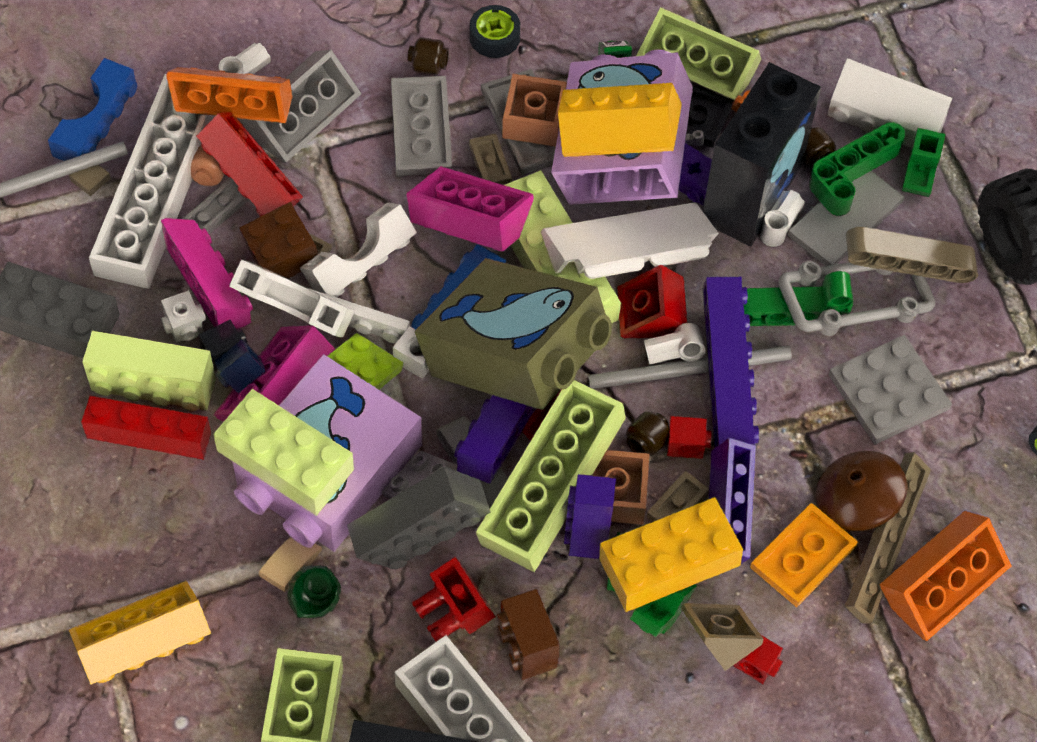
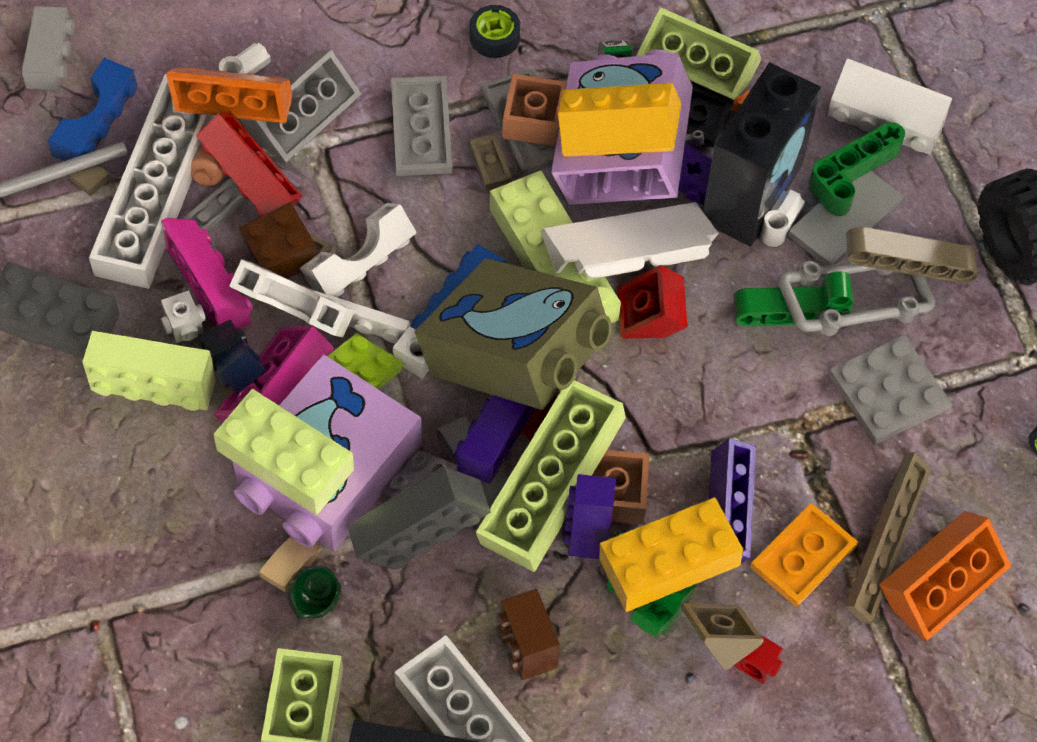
yellow slope [69,580,211,684] -> none
red brick [81,396,211,460] -> none
dark brown head [407,37,449,75] -> none
dark pink slope [407,166,534,252] -> none
red brick [411,557,496,642] -> none
light grey piece [587,345,792,389] -> none
dark brown head [626,412,670,456] -> none
white piece [644,323,705,365] -> none
dark tan plate [646,471,709,522] -> none
red brick [667,416,712,459] -> none
dark purple brick [702,277,759,449] -> none
dark brown head [803,127,836,169] -> none
reddish brown dish [816,451,908,531] -> none
green brick [902,128,946,197] -> none
none -> light grey brick [22,6,75,90]

